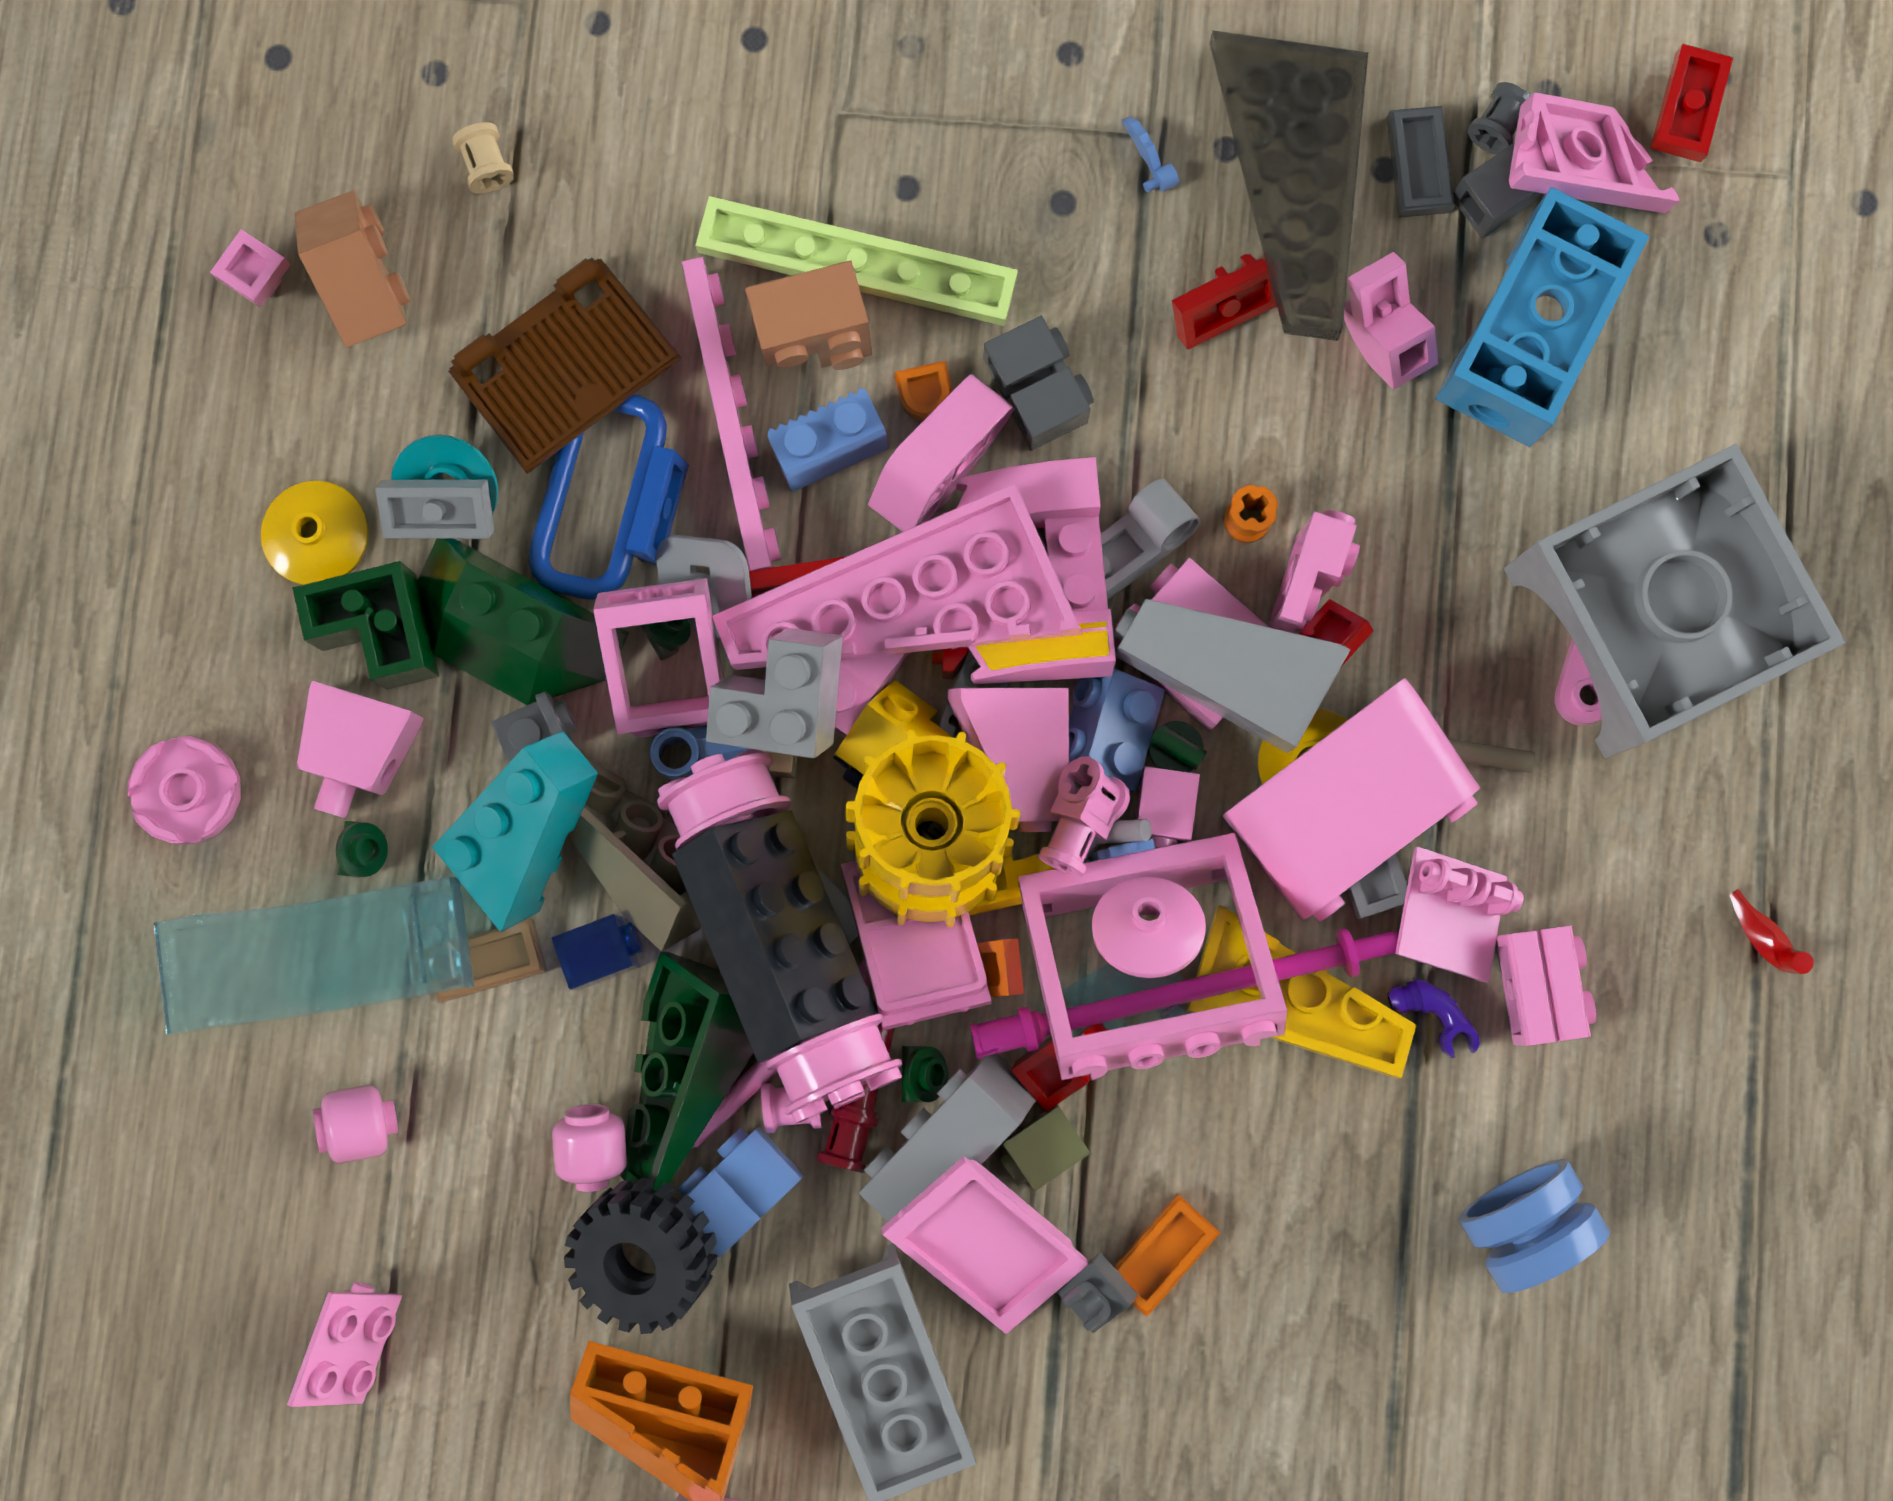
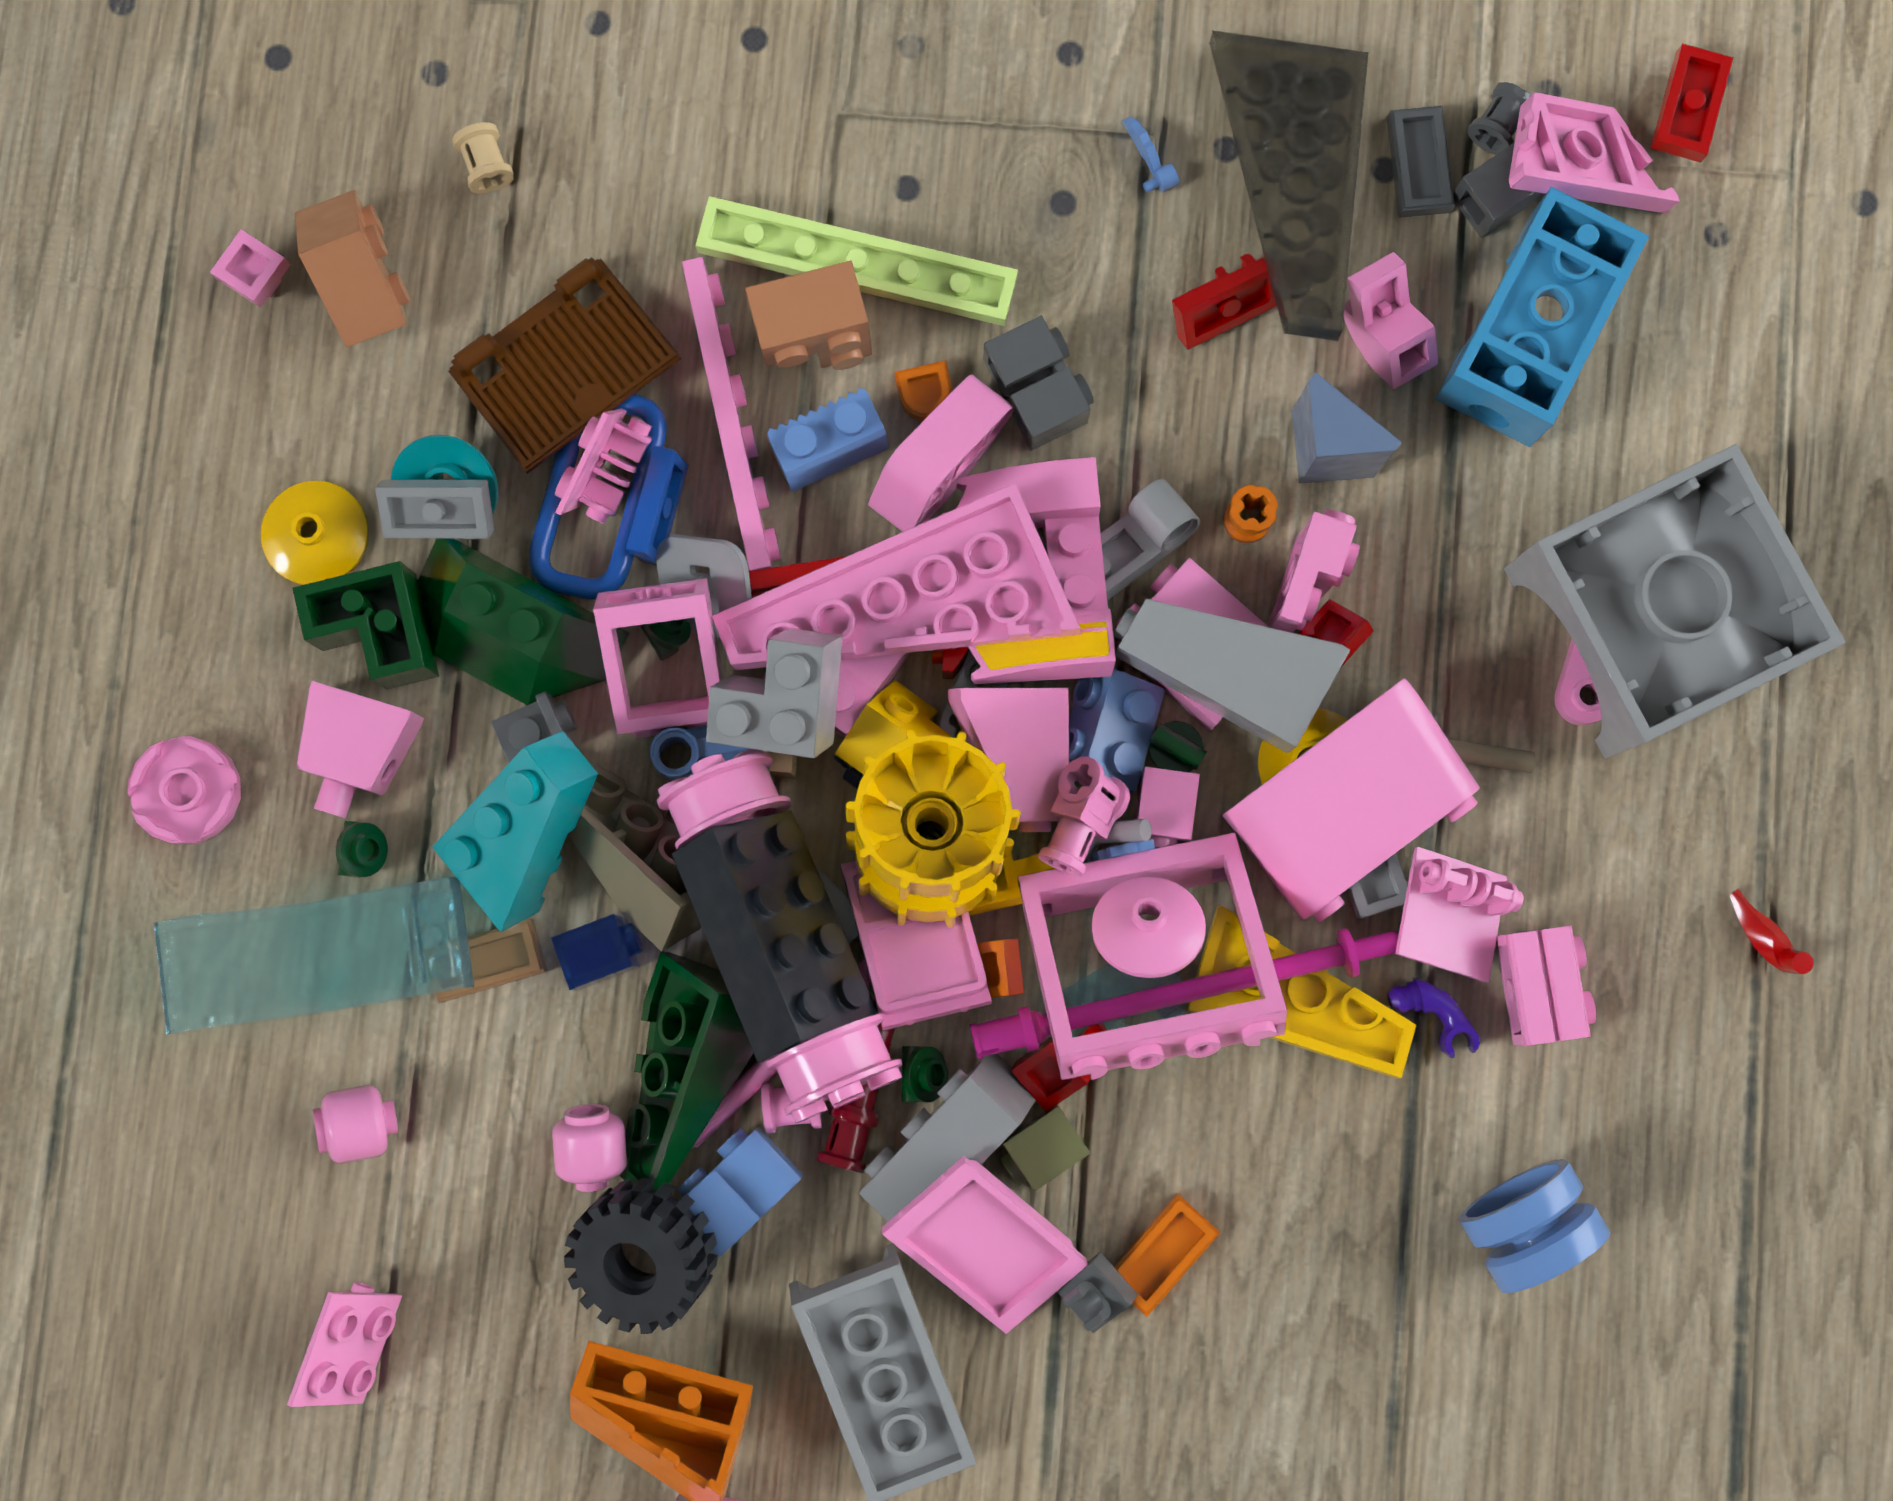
none -> bright pink hinge [555,409,652,523]
none -> sand blue slope [1292,372,1402,484]

